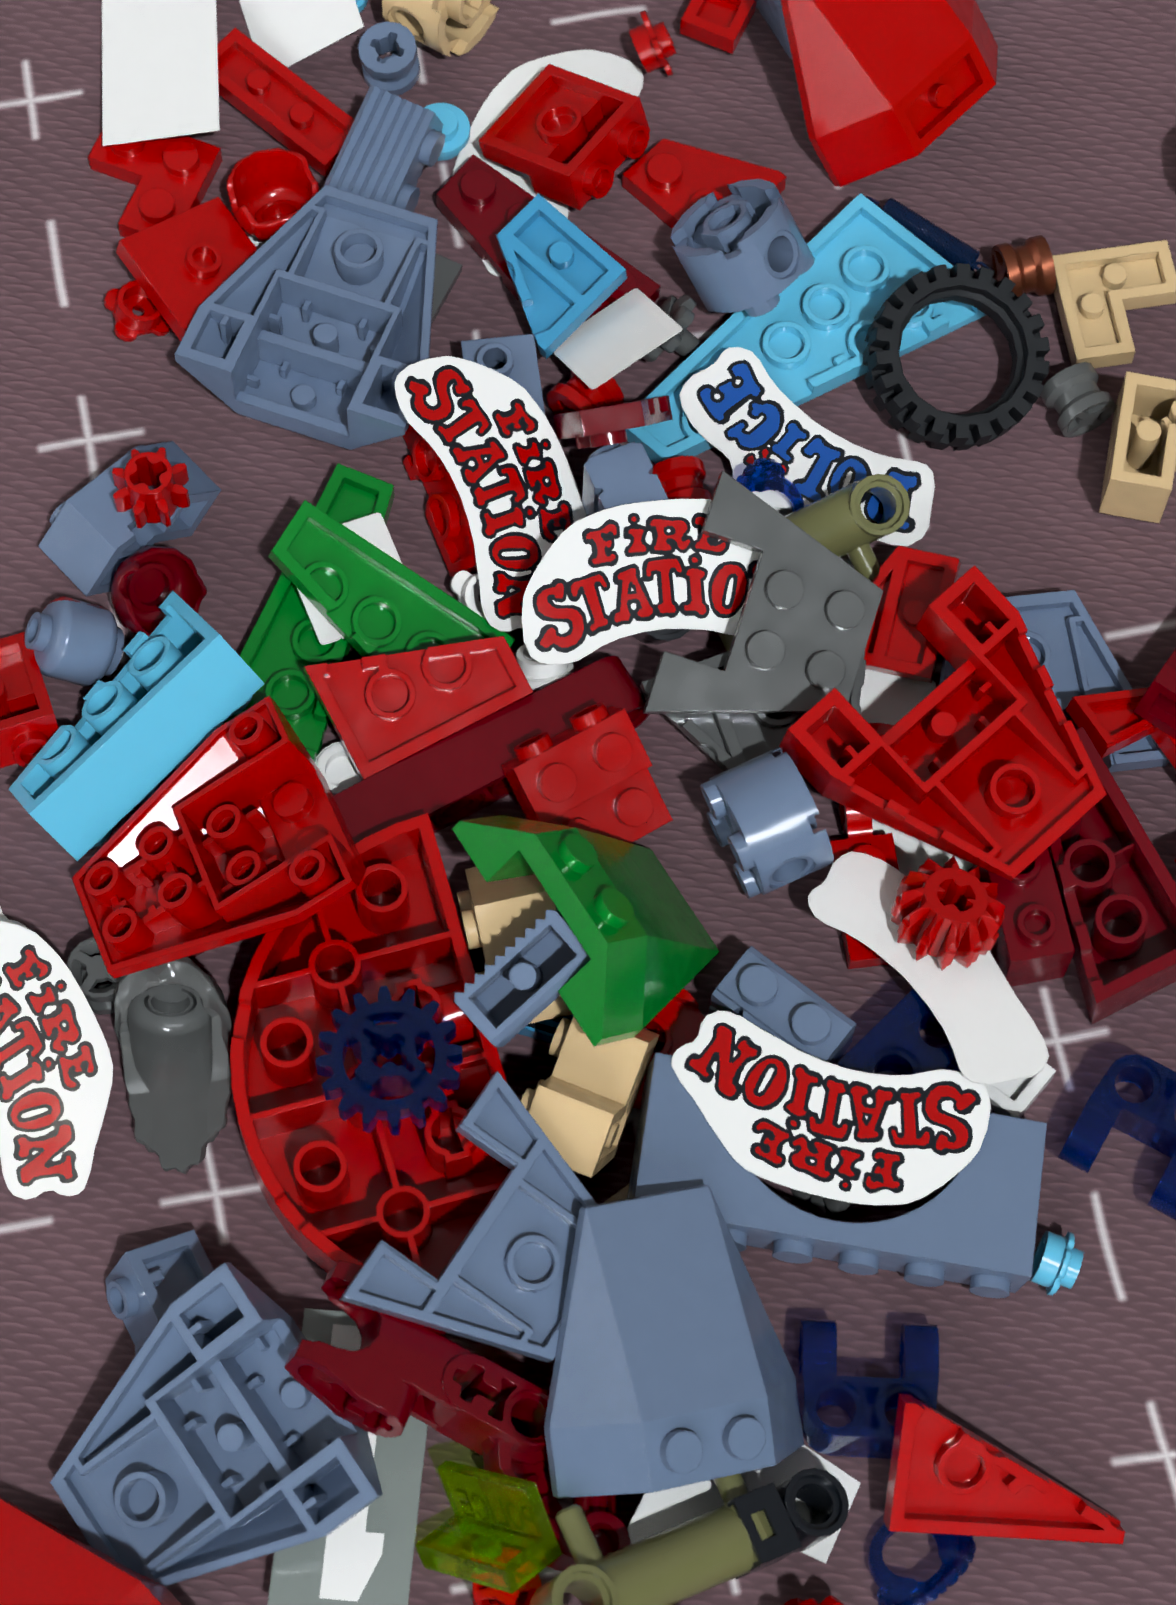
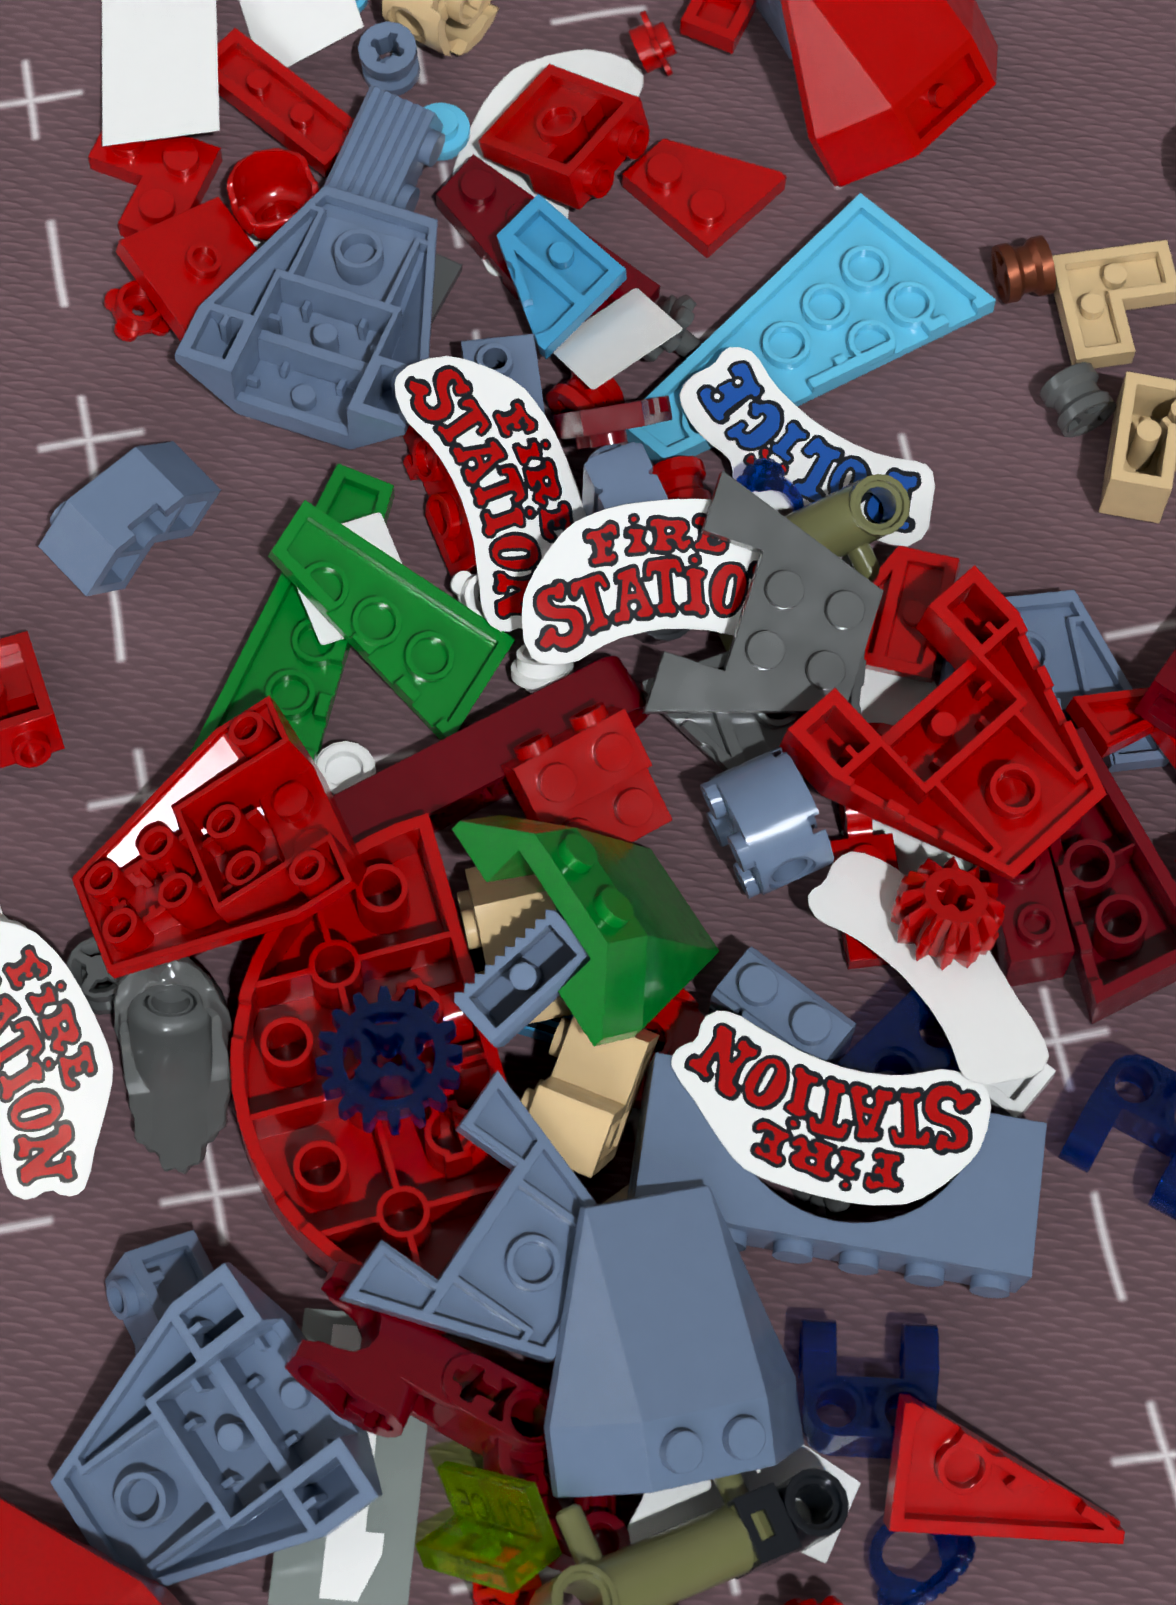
medium azure wedge [8,590,265,861] -> none
sand blue head [25,597,124,686] -> none
dark red hair [111,546,207,636] -> none
red gear [112,447,190,529] -> none
red wing [303,636,533,780] -> none
sand blue brick [671,179,814,317] -> none
black tyre [863,263,1050,451] -> none
dark blue piece [866,196,995,275] -> none
medium azure plate [1029,1231,1084,1296] -> none

